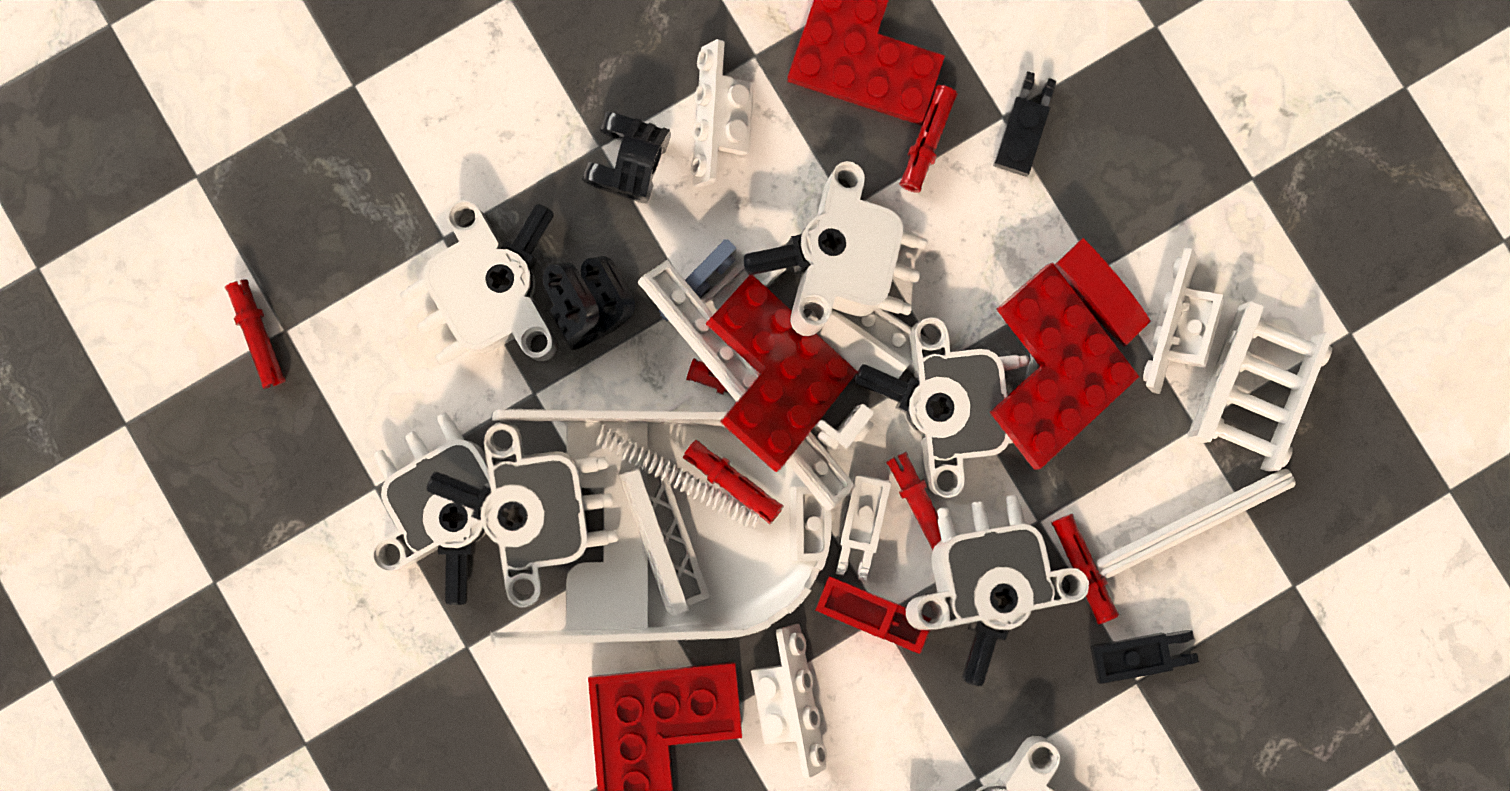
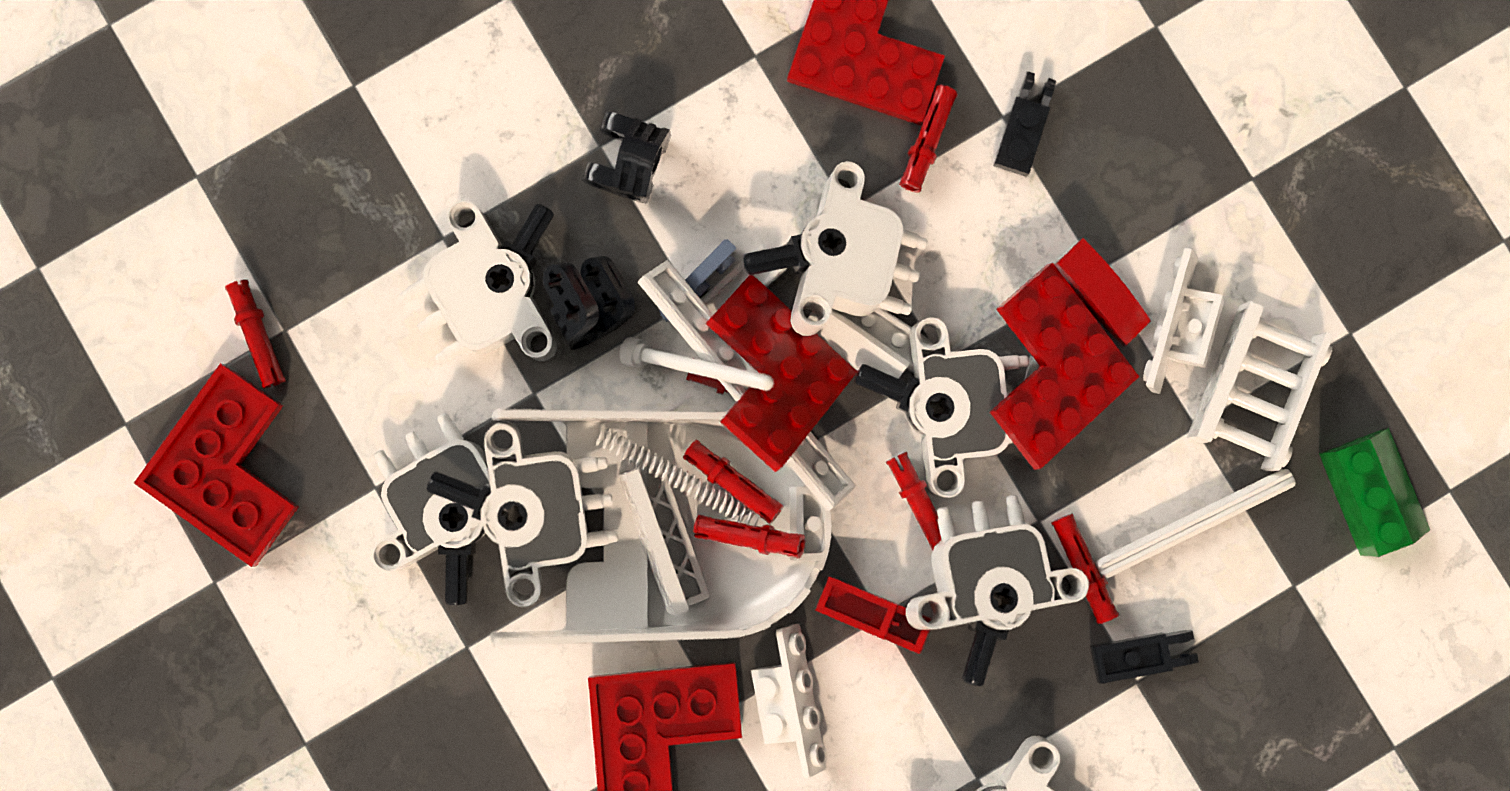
white bracket [691,39,753,187] -> none
white bracket [813,404,874,450] -> none
white hinge [836,473,892,581] -> none
none -> red plate [134,363,299,567]
none -> white piece [620,337,773,390]
none -> red pin [693,515,805,559]
none -> green slope [1319,428,1430,557]

